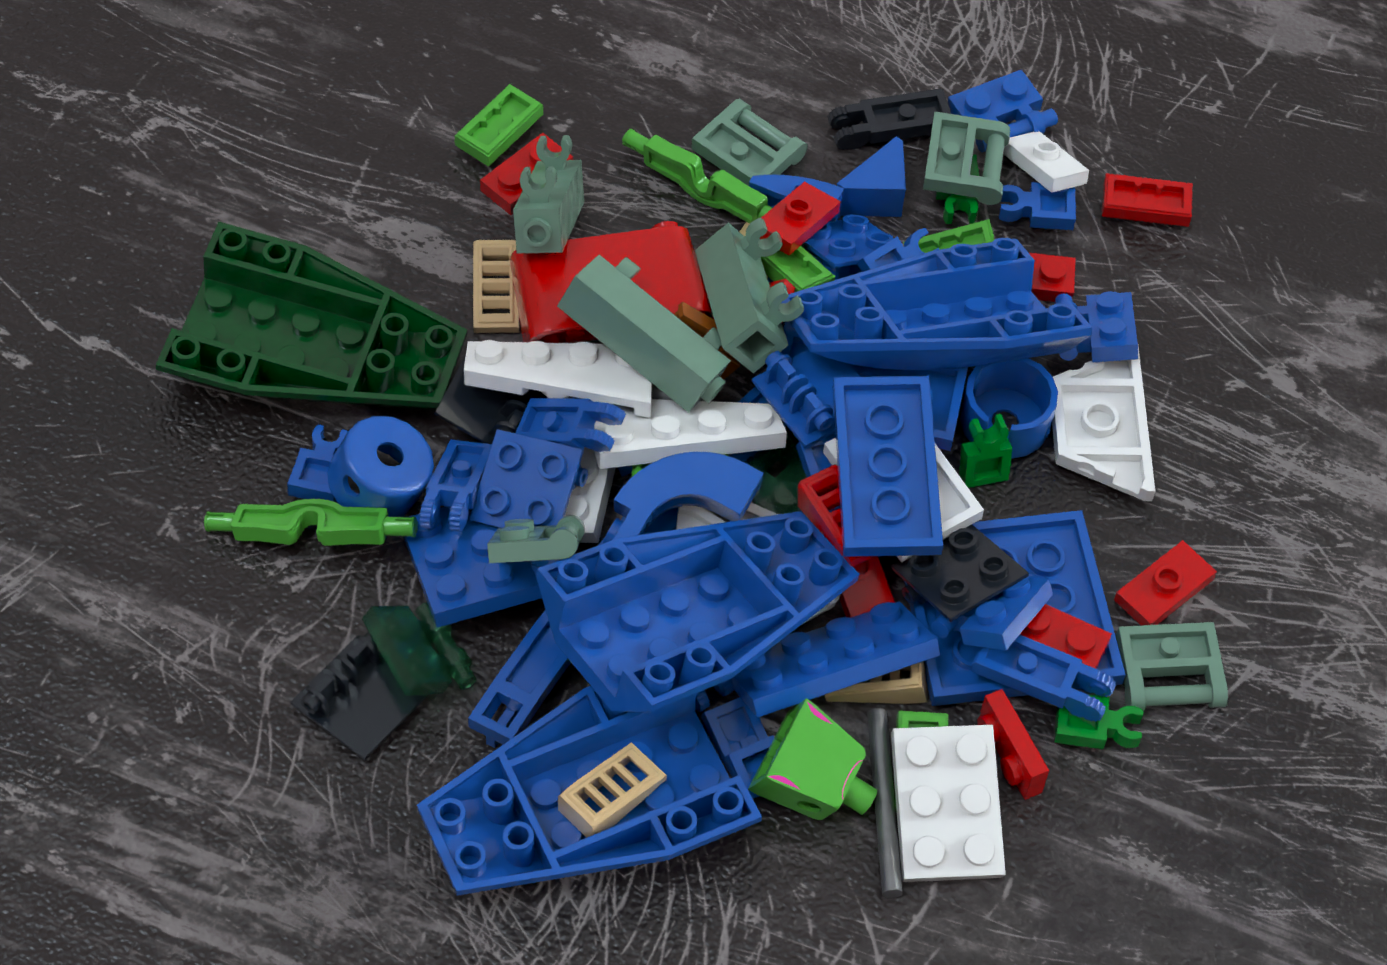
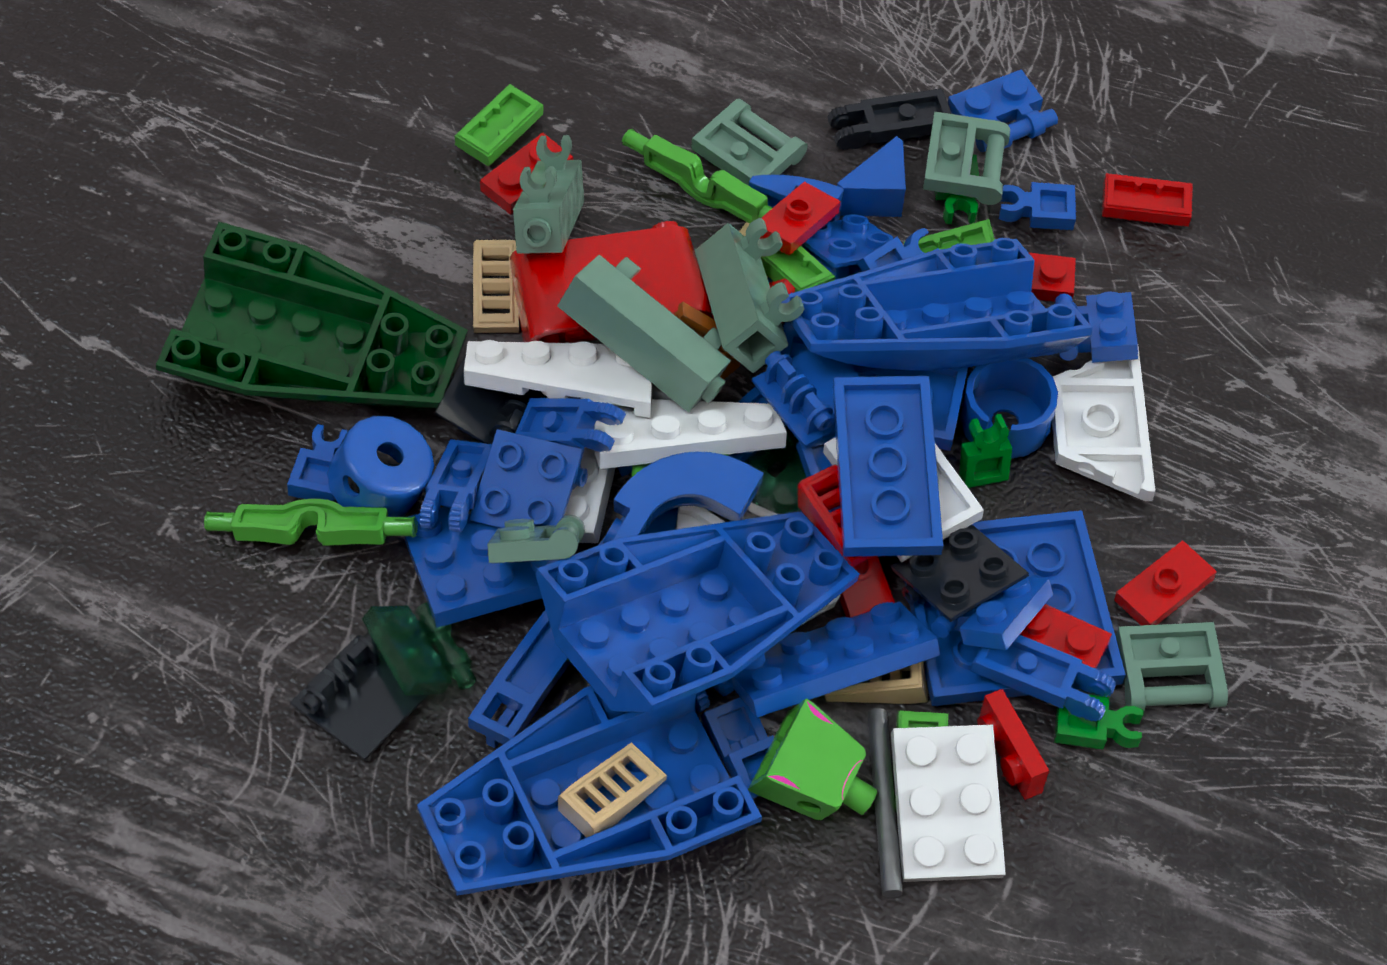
white plate [1003,131,1089,193] -> none

